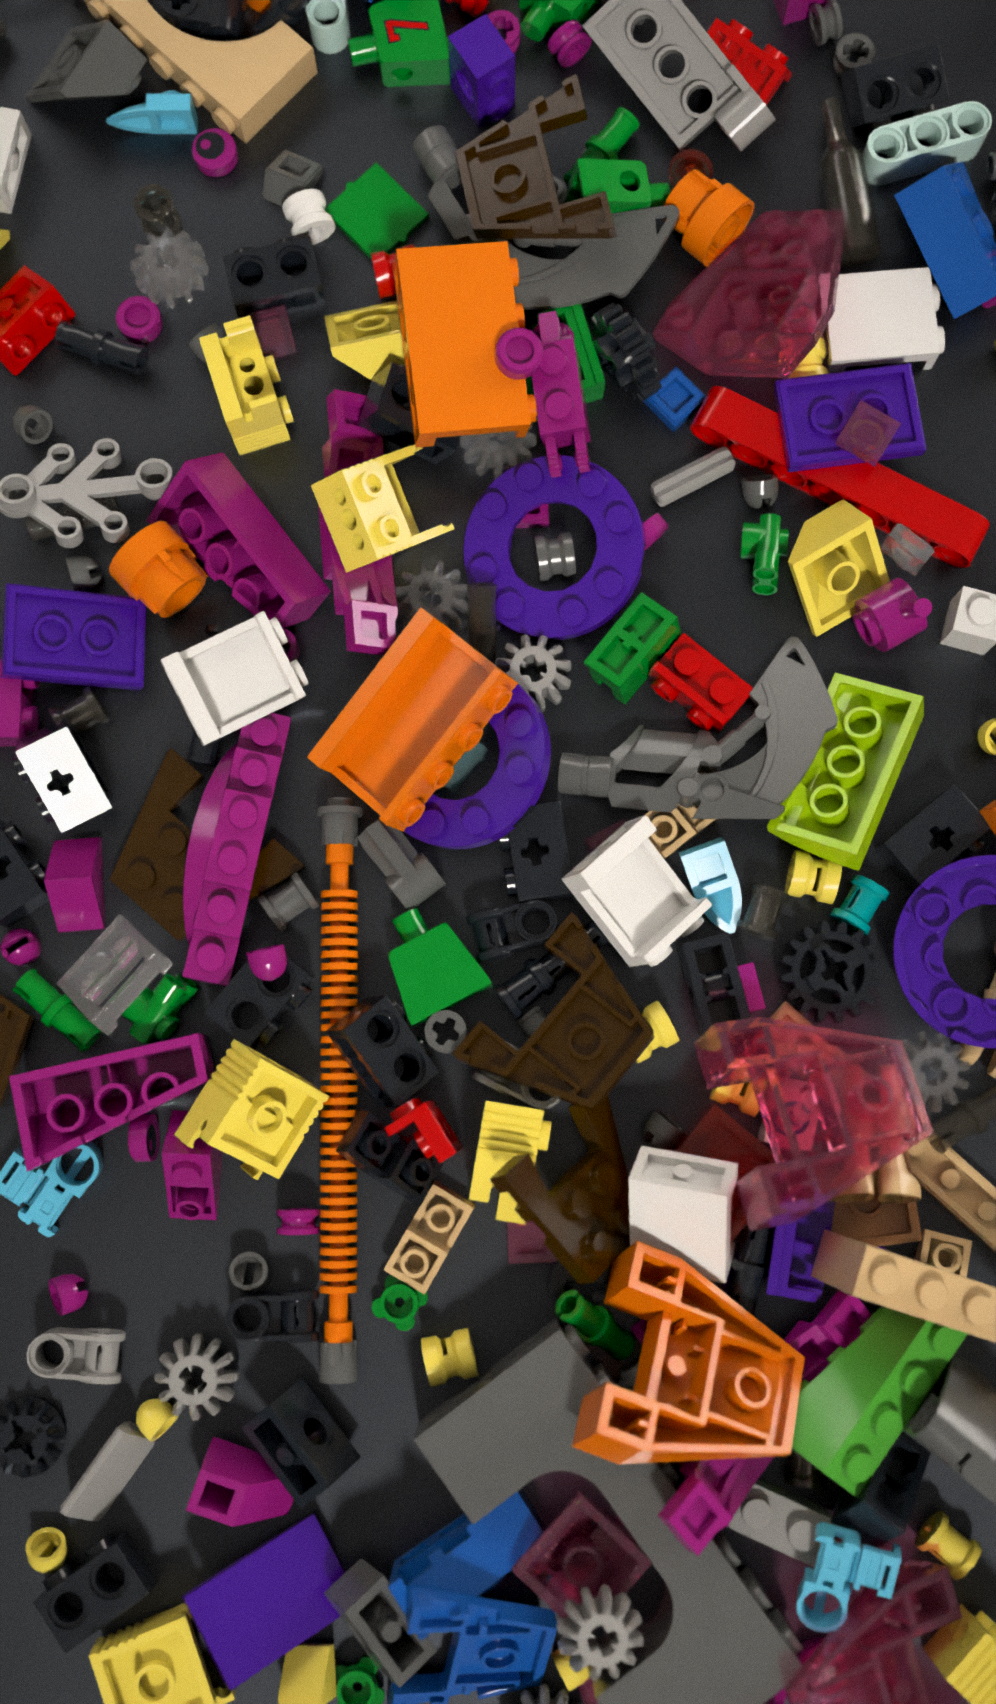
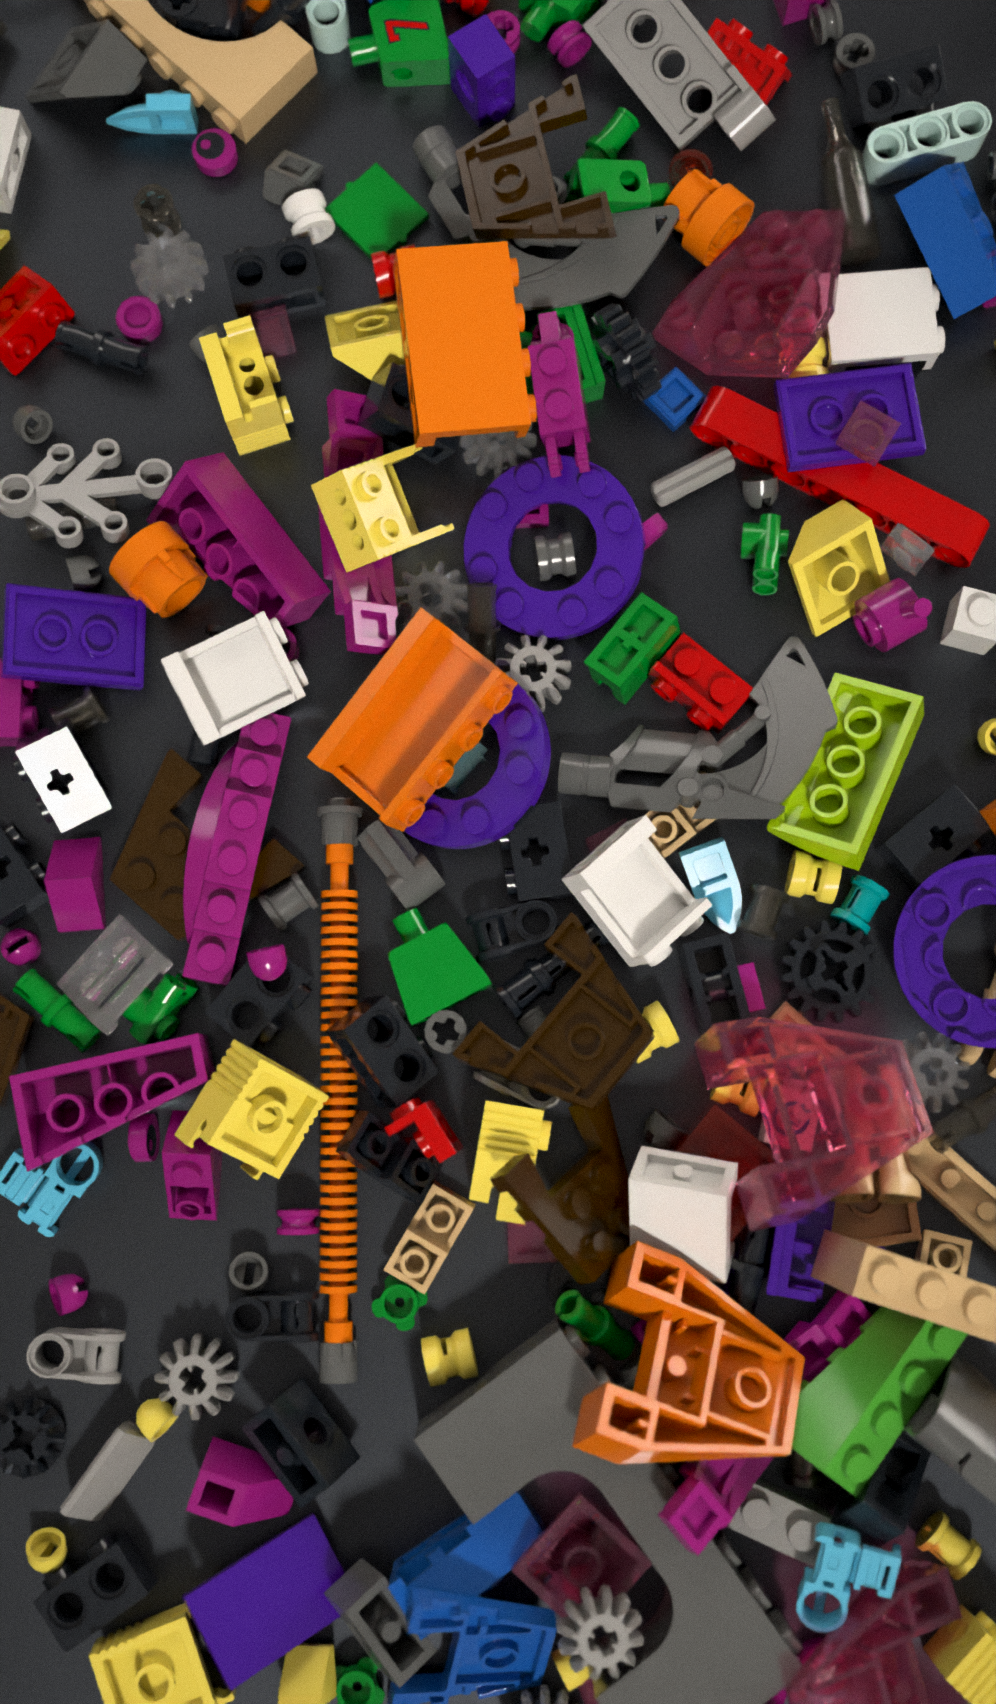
magenta tile [494,328,543,379] -> none

